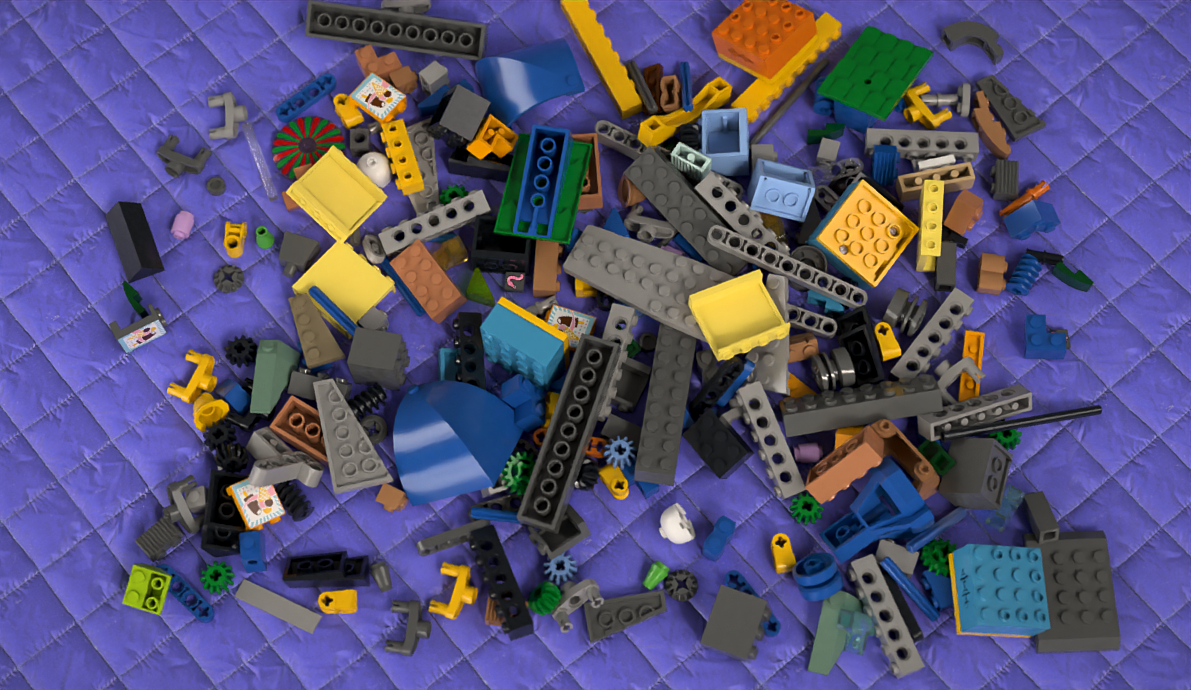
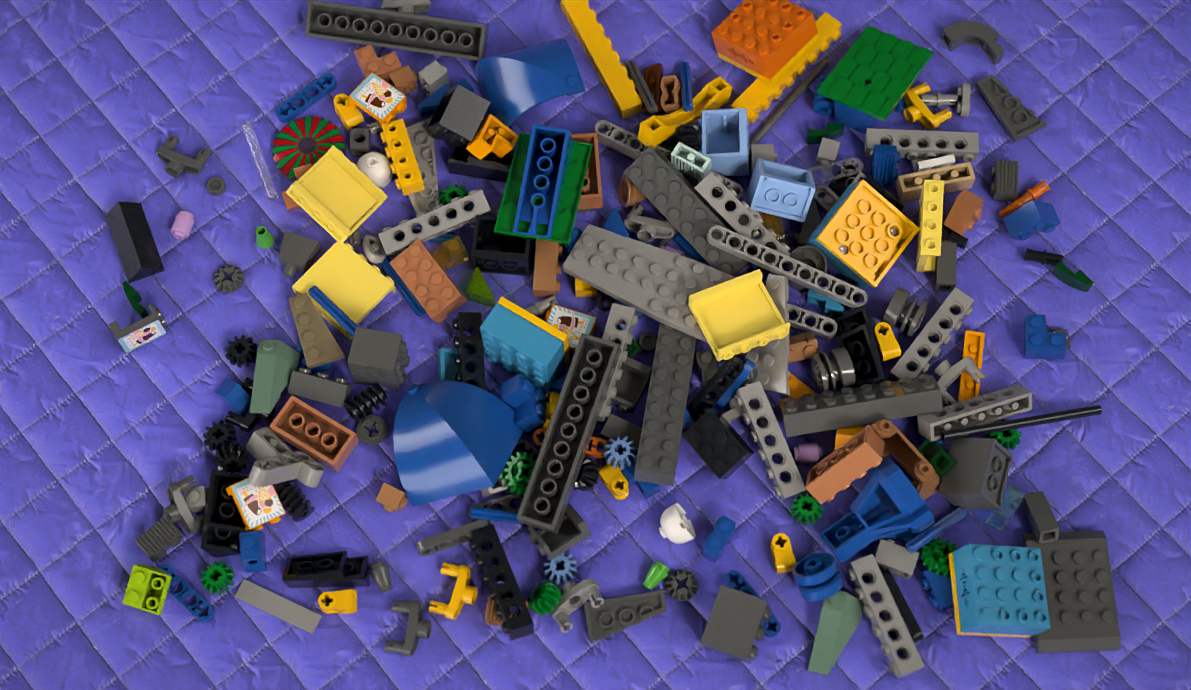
yellow connector [167,349,217,404] -> none
yellow piece [193,392,230,432] -> none
light grey connector [208,92,248,140] -> none
yellow piece [223,221,247,258] -> none
light grey wing [313,378,394,495] -> none
light grey brick [358,306,389,332] -> none
dark grey tile [505,272,525,293] -> none
clear light blue brick [836,608,874,655] -> none
blue axle [880,557,940,622] -> none
medium nougat slope [971,91,1011,160] -> none
medium nougat brick [976,252,1008,295] -> none
blue piece [1005,254,1043,296] -> none

